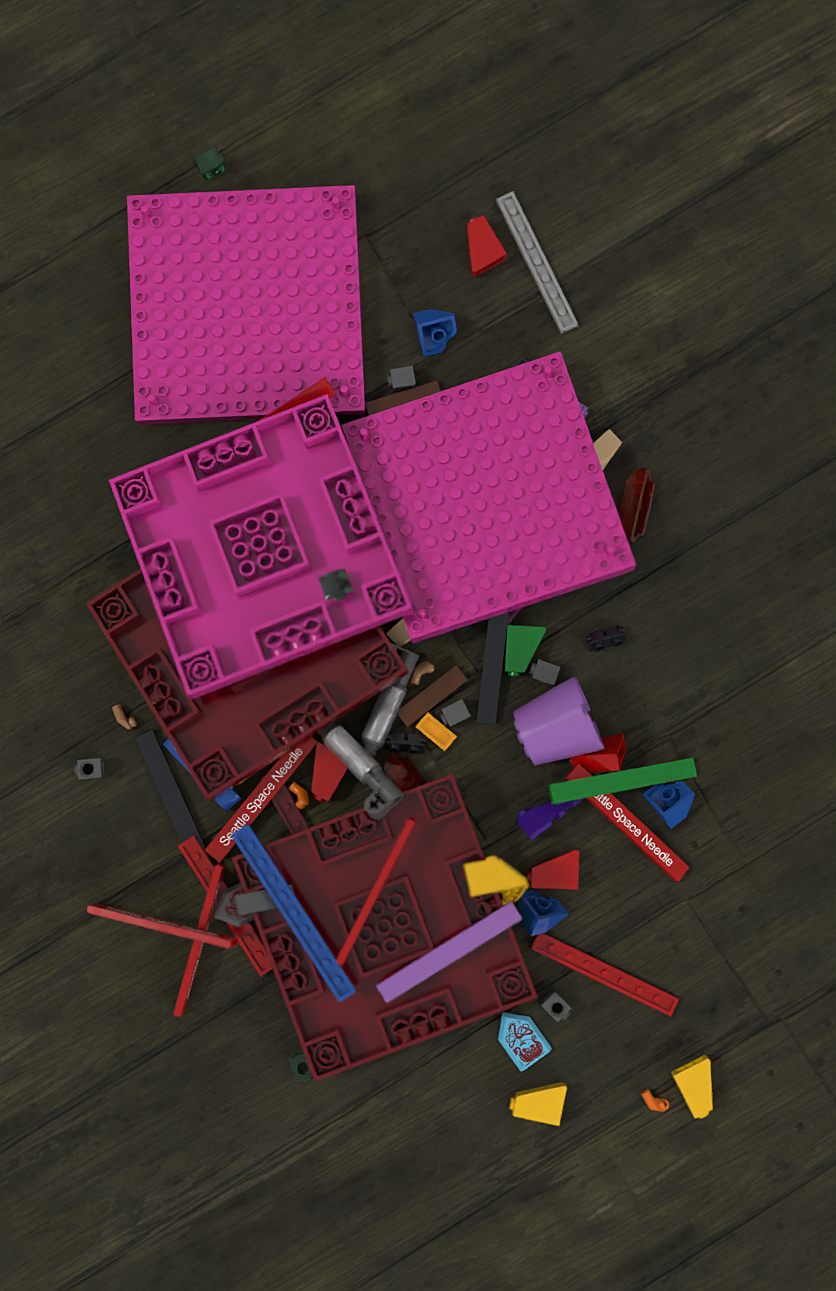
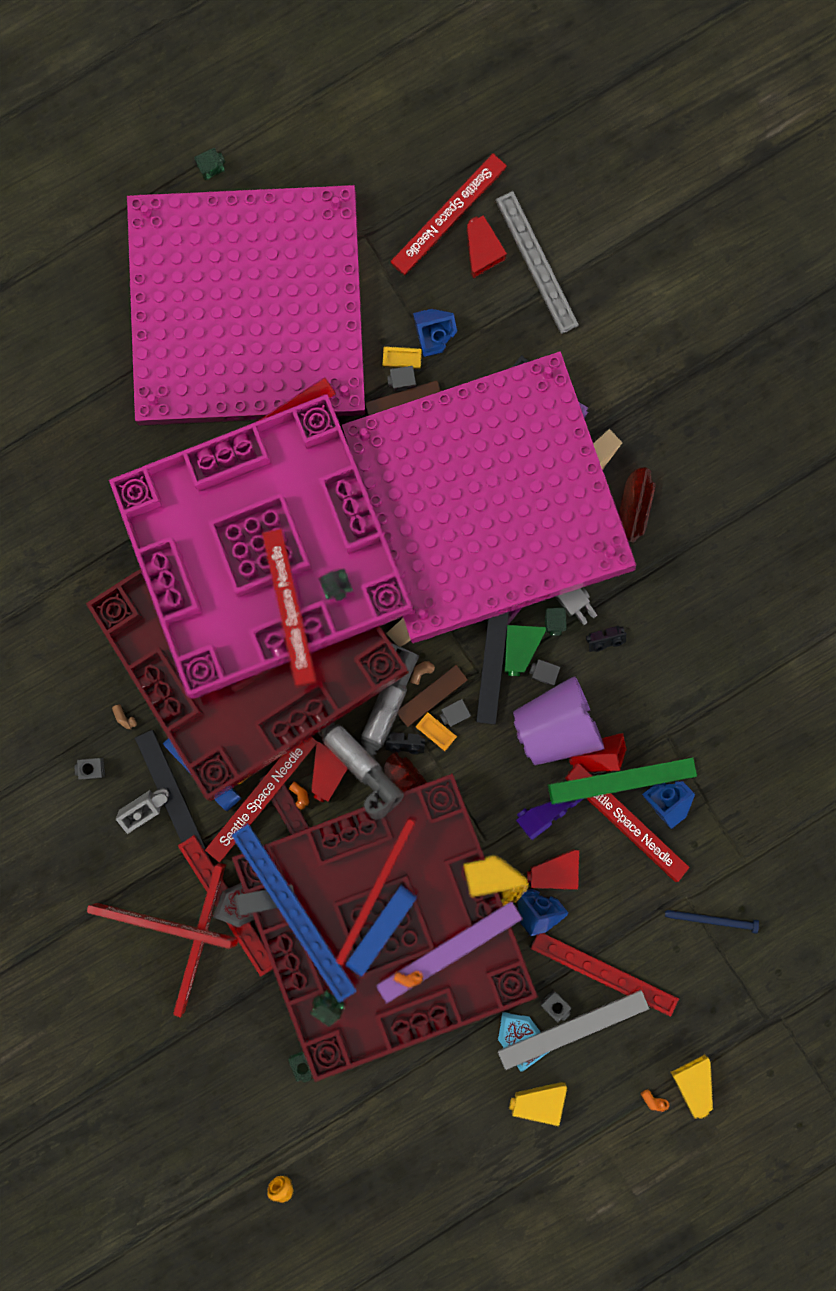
none -> light grey hinge [116,787,169,834]
none -> red tile [262,529,316,687]
none -> light orange cone [268,1176,293,1203]
none -> clear green brick [310,990,345,1027]
none -> blue beam [346,885,418,977]
none -> yellow tile [383,347,422,369]
none -> red tile [391,154,507,276]
none -> orange arm [393,970,423,988]
none -> light grey tile [498,990,649,1070]
none -> clear green brick [545,608,566,636]
none -> light grey hinge [555,588,597,625]
none -> dark blue bar [665,910,759,934]

